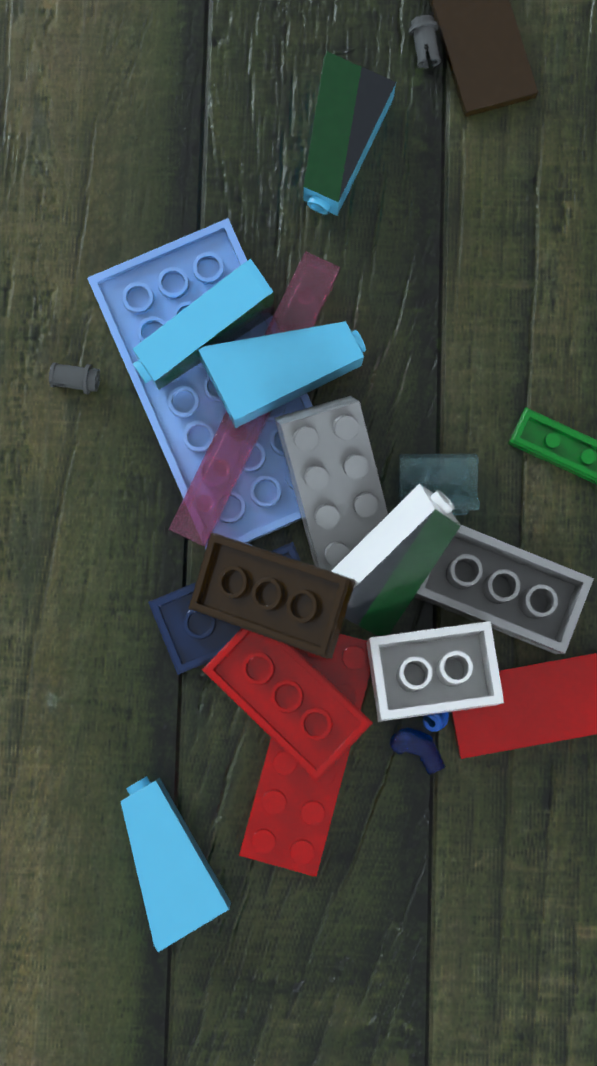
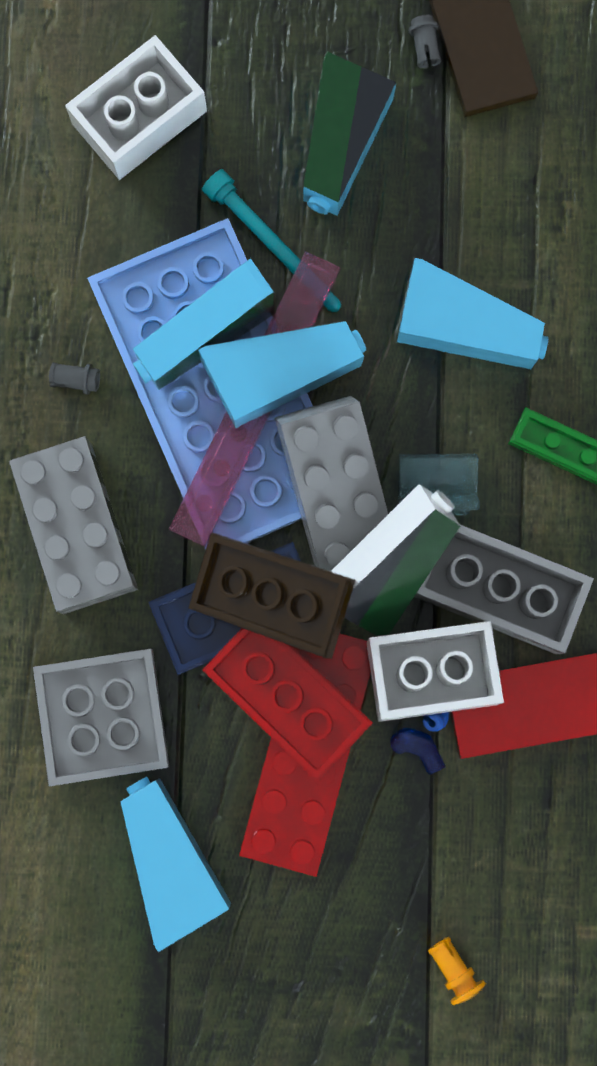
none -> light grey brick [9,436,139,614]
none -> light grey plate [33,649,170,786]
none -> white brick [65,35,207,180]
none -> teal piece [202,169,341,312]
none -> medium azure slope [397,258,549,369]
none -> light orange pin [427,937,486,1006]

